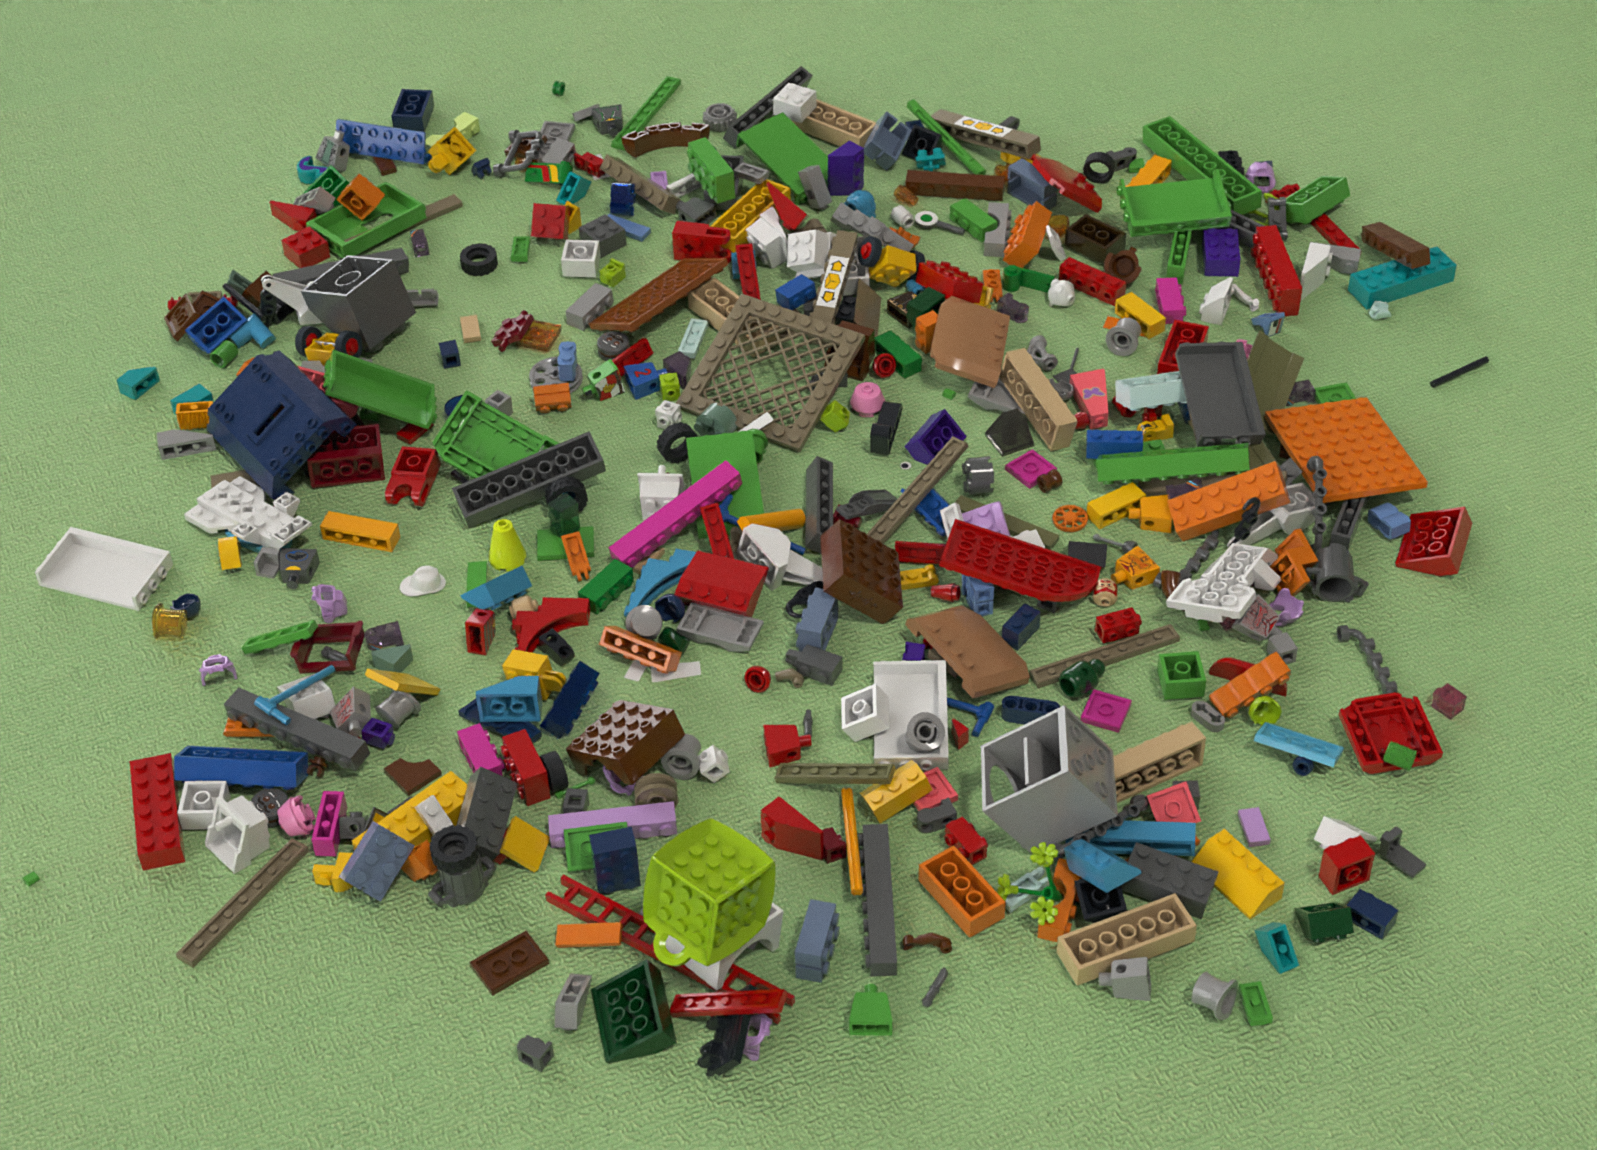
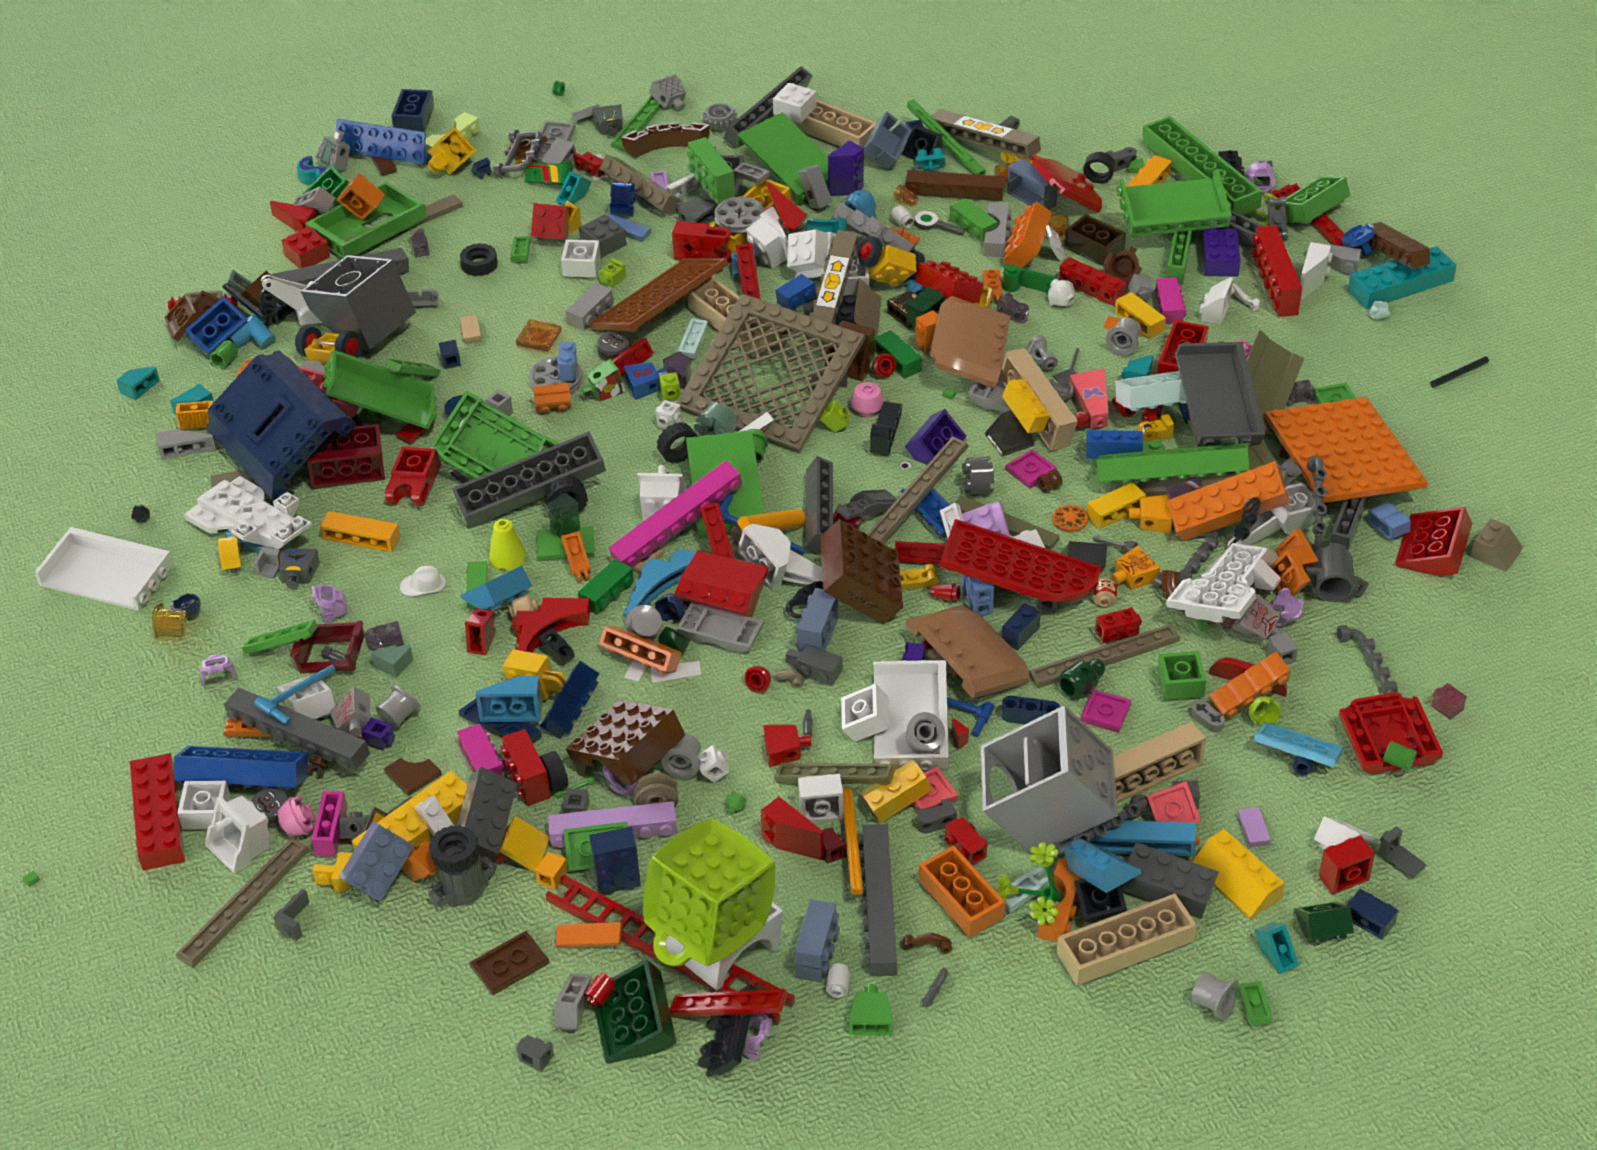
yellow tile [365,668,440,696] -> none
dark red plate [491,310,534,352] -> none
light grey torso [1099,957,1151,1001] -> none
medium blue slope [1251,312,1285,337] -> none
none -> black plate [131,504,150,523]
none -> dark grey bracket [274,889,309,941]
none -> bright green plate [385,359,441,378]
none -> light orange brick [535,852,568,890]
none -> red brick [584,972,616,1007]
none -> light grey torso [649,74,686,111]
none -> light grey wedge [715,197,764,233]
none -> bright green plate [726,791,747,813]
none -> white brick [798,774,843,823]
none -> teal animal [807,217,847,234]
none -> white brick [826,963,850,998]
none -> yellow brick [1002,379,1050,433]
none -> teal slope [1122,355,1154,379]
none -> light grey brick [1127,274,1155,303]
none -> blue tile [1341,223,1376,257]
none -> dark tan slope [1471,518,1523,572]

